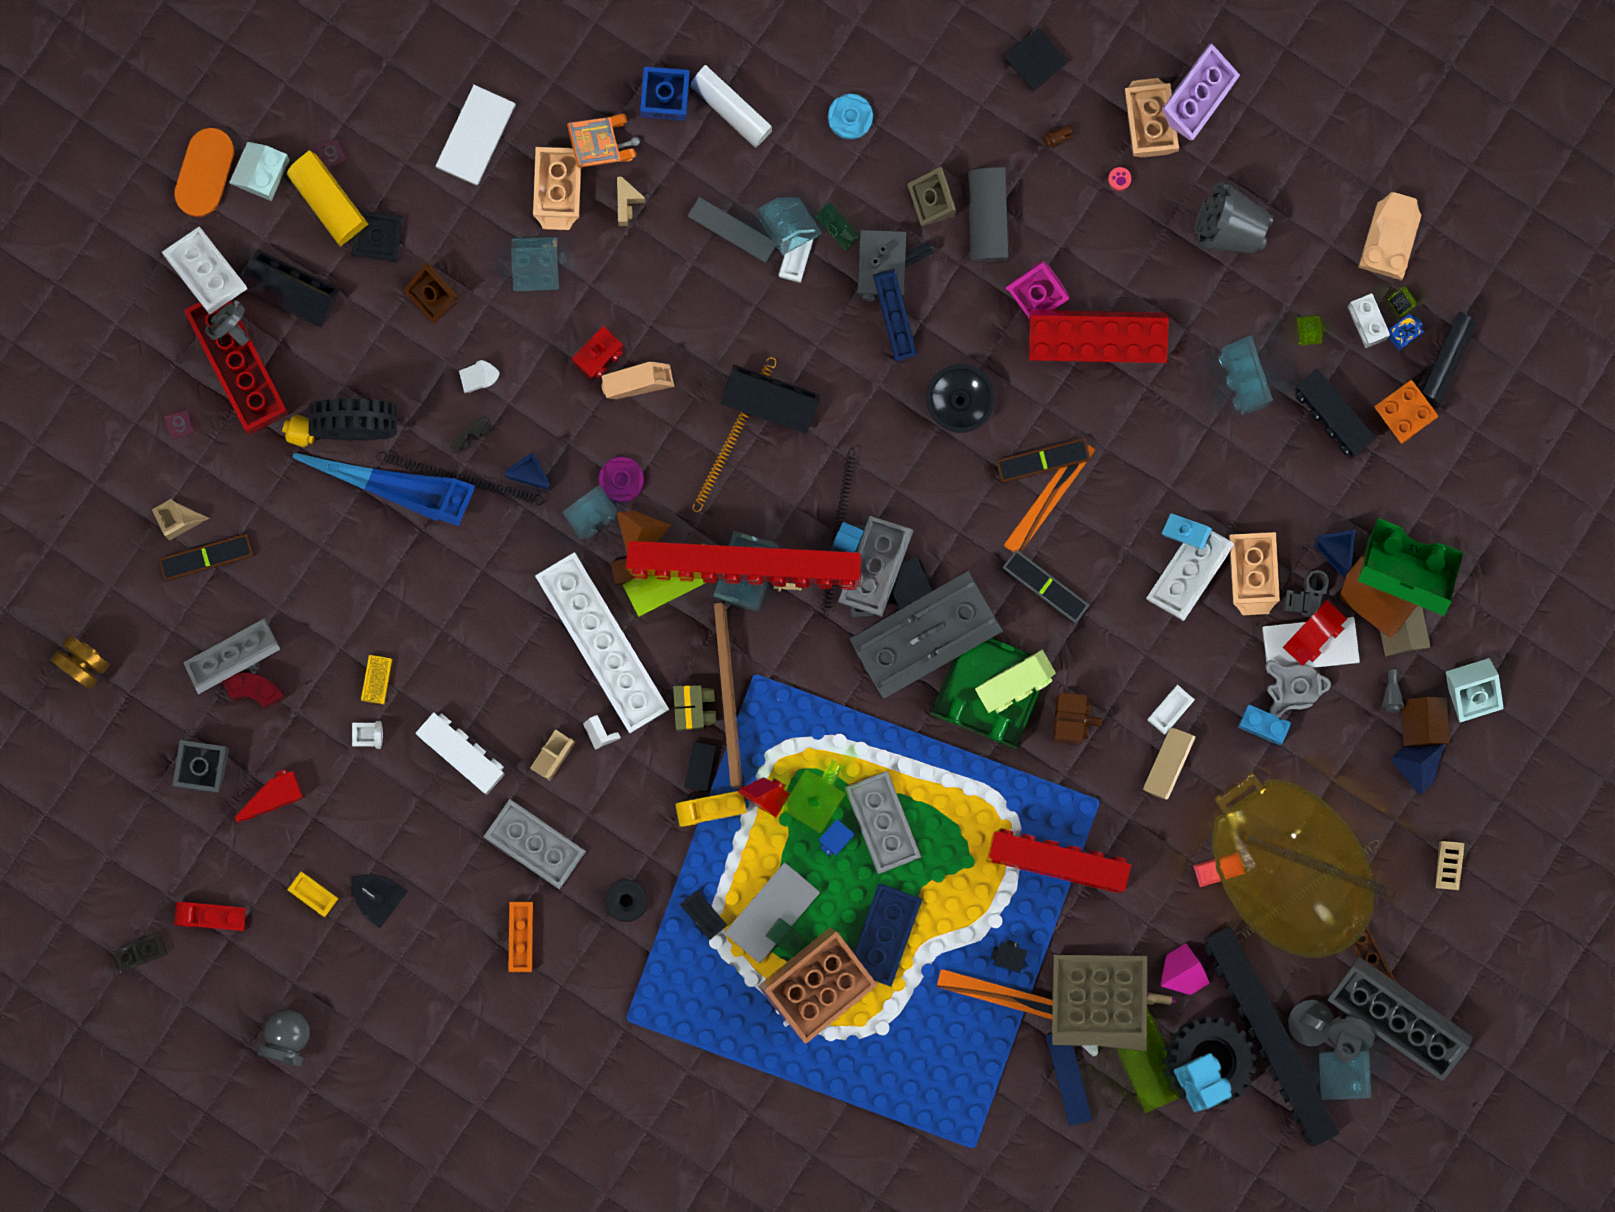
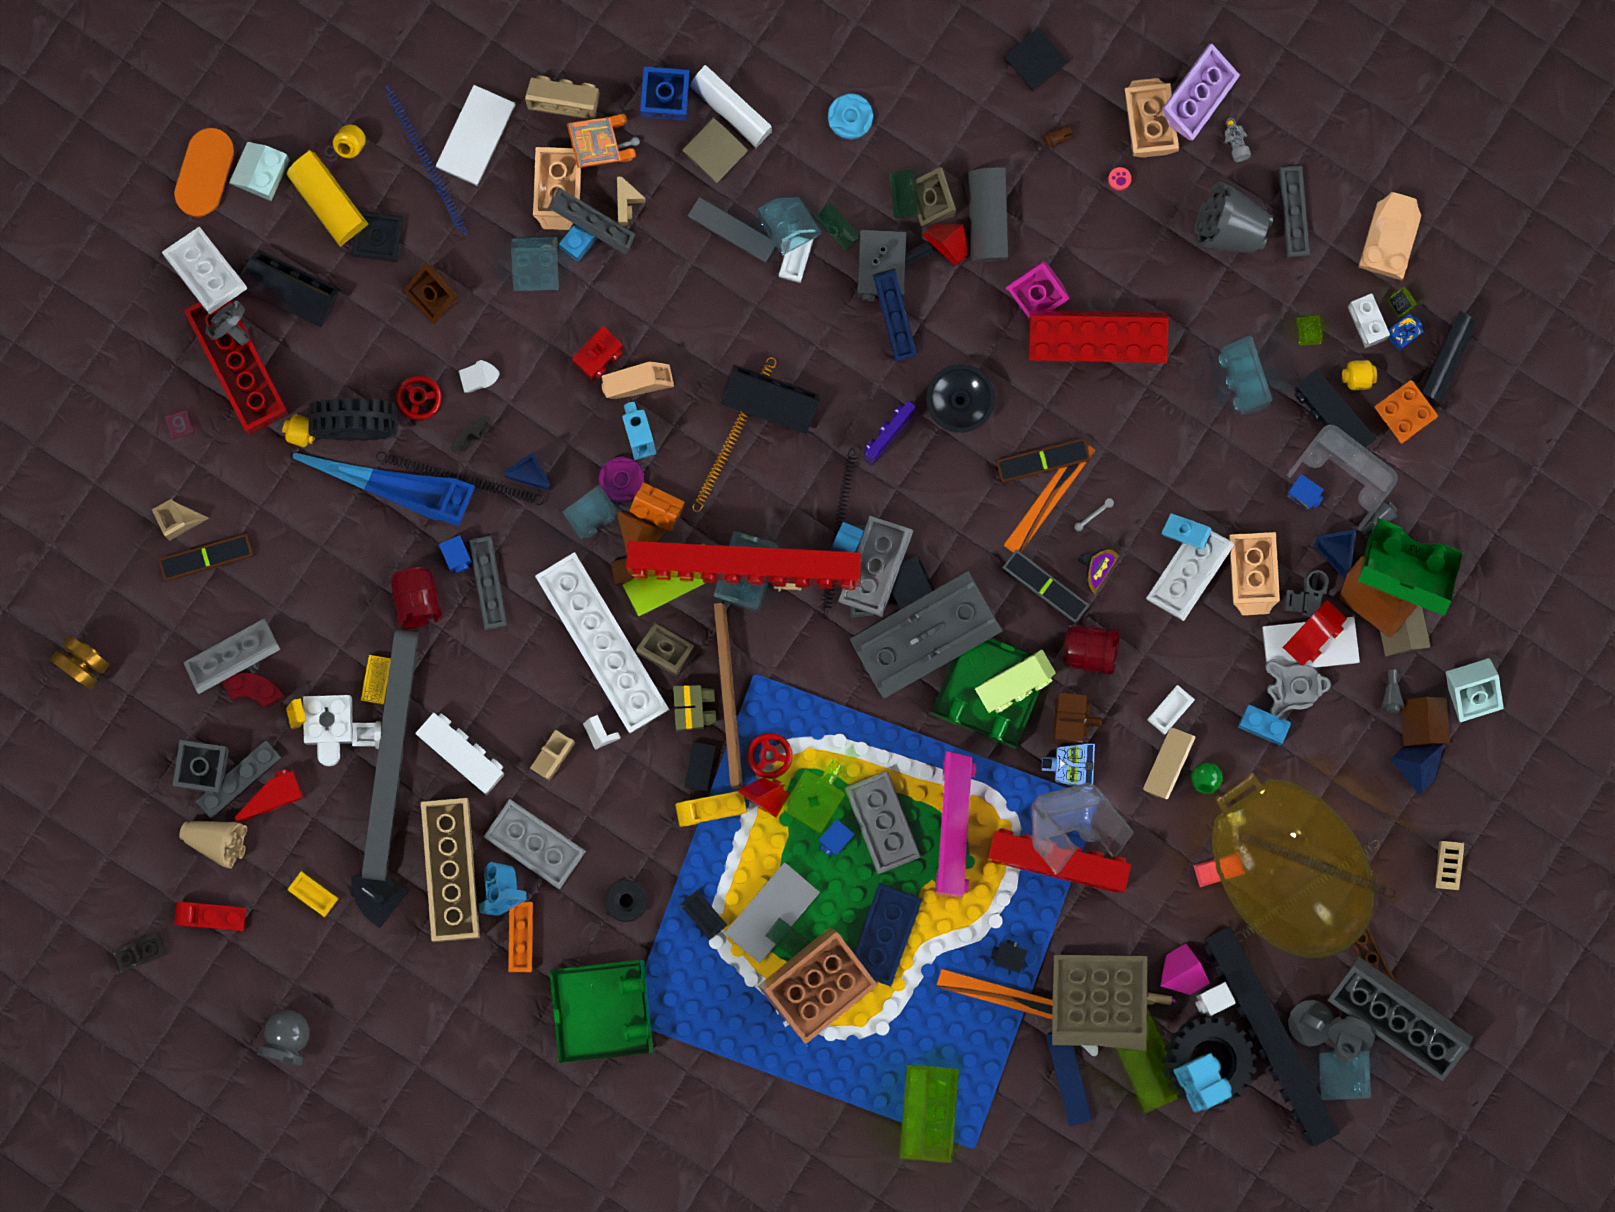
none -> tan cone [180,821,247,868]
none -> dark grey plate [196,741,282,819]
none -> yellow tile [286,698,306,729]
none -> white brick [303,695,353,767]
none -> yellow head [333,124,366,159]
none -> dark grey beam [362,629,419,881]
none -> blue piece [385,85,467,234]
none -> dark red piece [391,567,443,629]
none -> red piece [396,375,442,421]
none -> tan brick [421,798,480,942]
none -> blue brick [439,535,472,573]
none -> dark grey tile [469,536,508,631]
none -> dark azure tile [479,862,527,916]
none -> tan slope [525,76,599,120]
none -> dark grey tile [548,187,636,254]
none -> green piece [550,960,654,1063]
none -> dark azure slope [559,224,597,263]
none -> medium azure torso [622,402,656,460]
none -> orange brick [629,482,685,532]
none -> dark tan slope [636,623,694,677]
none -> dark tan slope [682,118,748,183]
none -> red piece [747,733,793,779]
none -> dark purple plate [864,401,916,466]
none -> clear green plate [890,170,918,219]
none -> clear neon green slope [899,1065,959,1163]
none -> red slope [922,224,968,266]
none -> dark pink slope [935,752,976,898]
none -> clear windscreen [1032,783,1134,874]
none -> torso [1042,744,1095,789]
none -> dark red piece [1063,626,1120,675]
none -> light grey hinge [1074,498,1114,531]
none -> shield [1078,549,1119,594]
none -> green piece [1191,762,1223,794]
none -> white brick [1195,982,1236,1017]
none -> light grey piece [1225,118,1251,162]
none -> dark grey tile [1279,166,1310,258]
none -> clear windscreen [1285,425,1398,532]
none -> blue brick [1286,474,1324,511]
none -> yellow head [1342,360,1377,390]
none -> dark grey cone [1360,500,1399,537]

